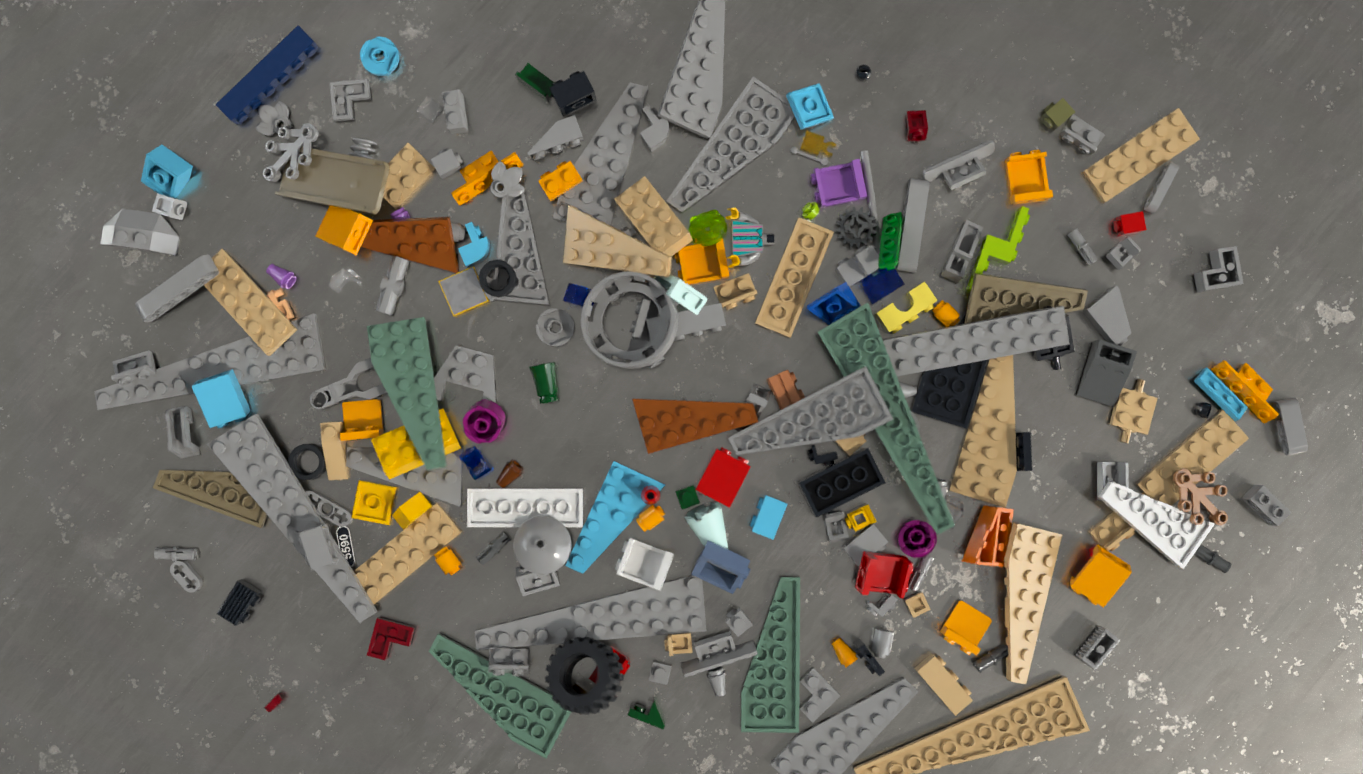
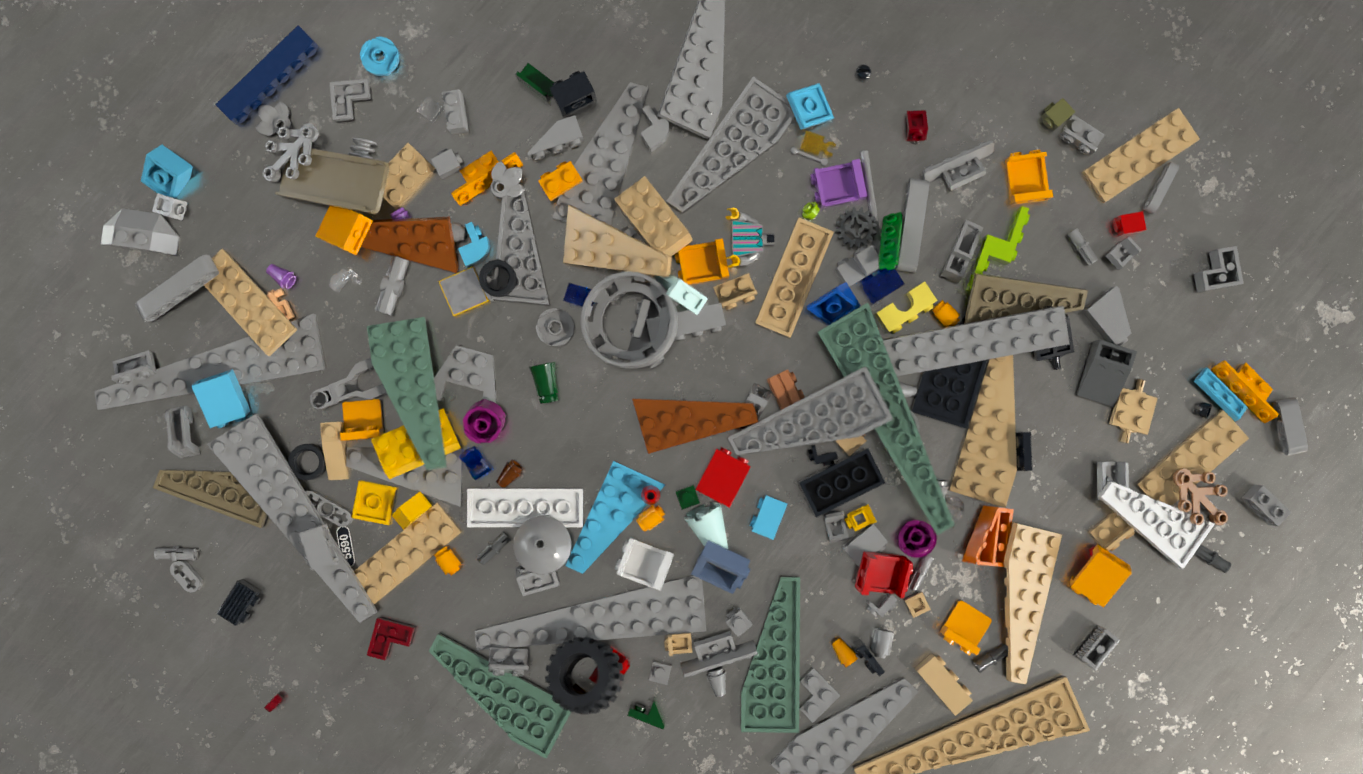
clear neon green plate [689,209,728,246] -> none

